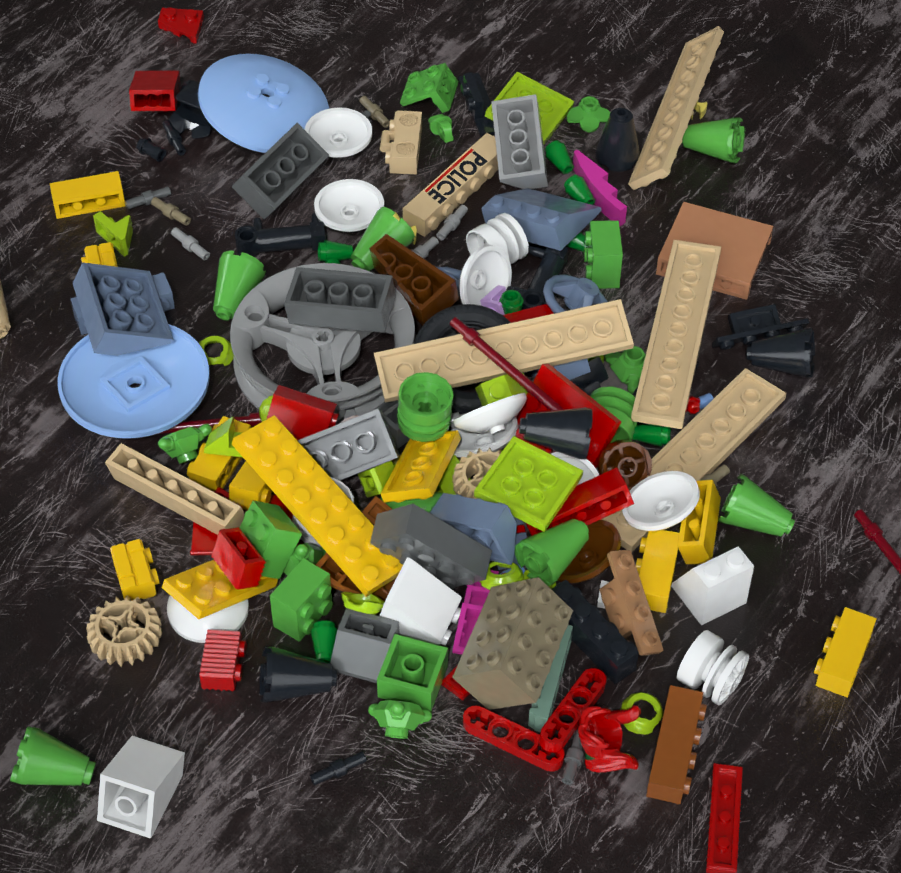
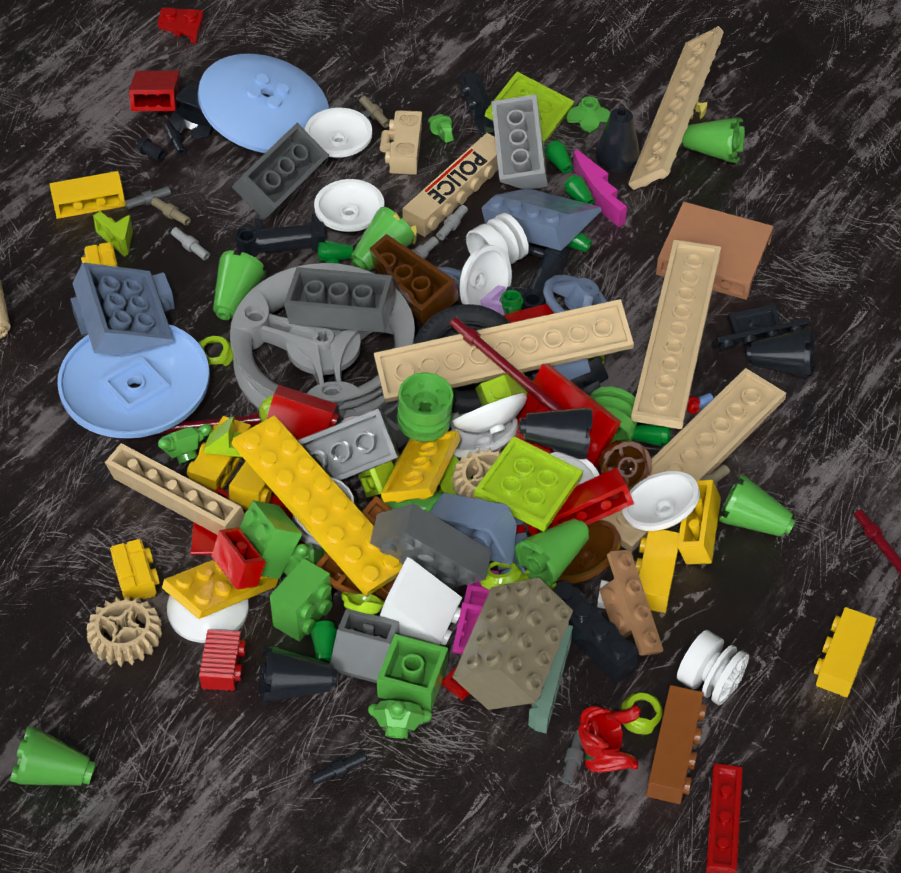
white slope [97,736,185,838] -> none
bright green bracket [400,63,458,113] -> none
red beam [463,706,564,772] -> none
red beam [539,668,607,752] -> none
bright green brick [584,221,623,289] -> none
bright green rock [605,346,646,394] -> none
white slope [671,546,754,625] -> none

